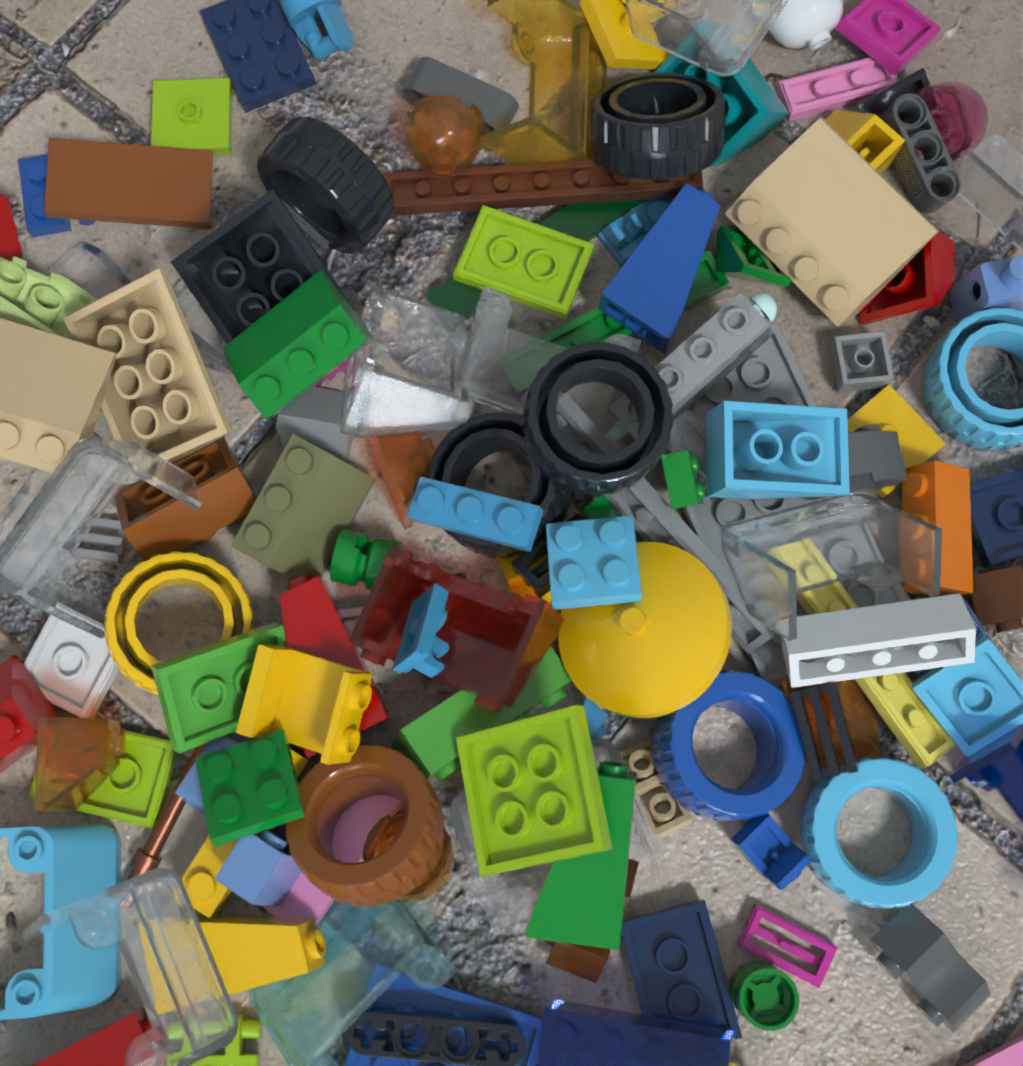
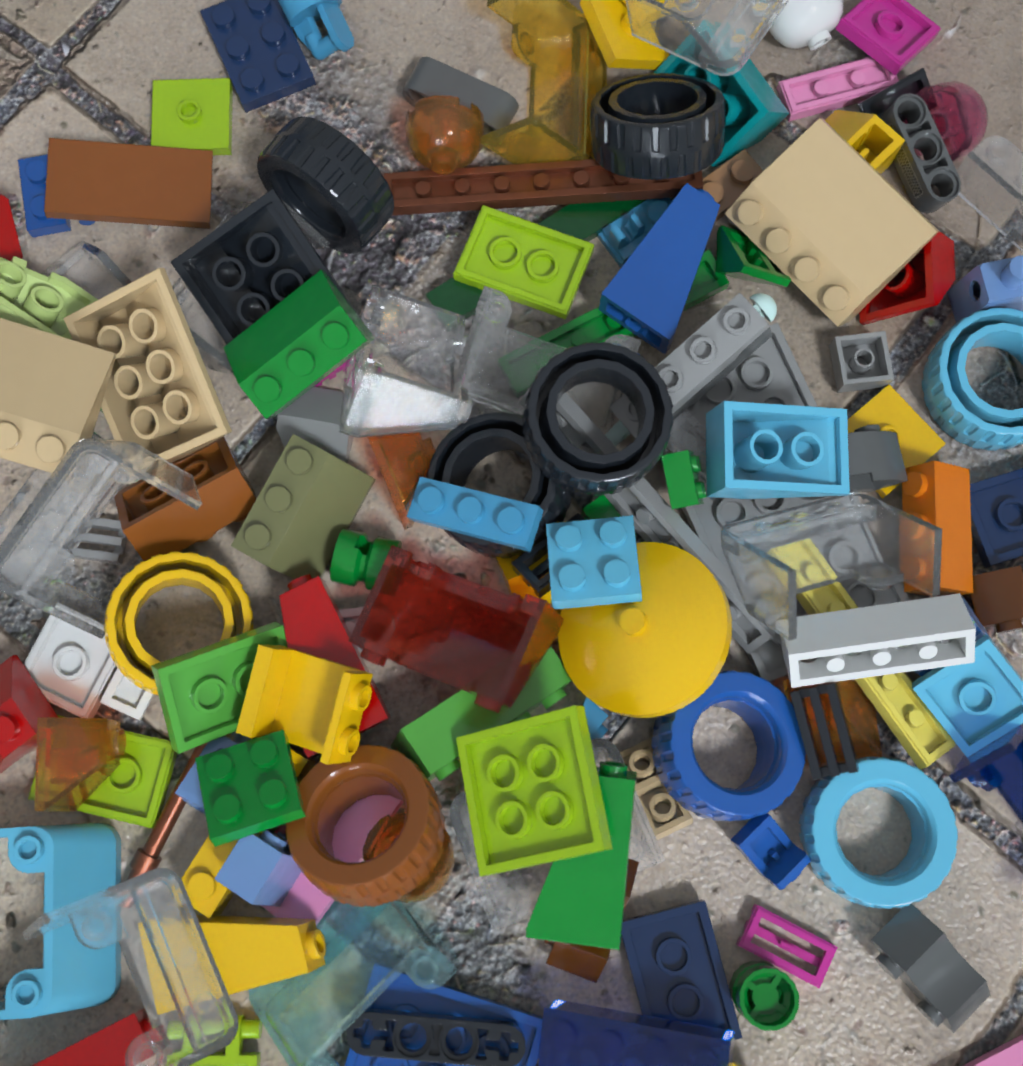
dark azure plate [392,583,449,678] -> none
none -> white plate [100,668,154,721]
none -> medium nougat plate [703,149,763,222]

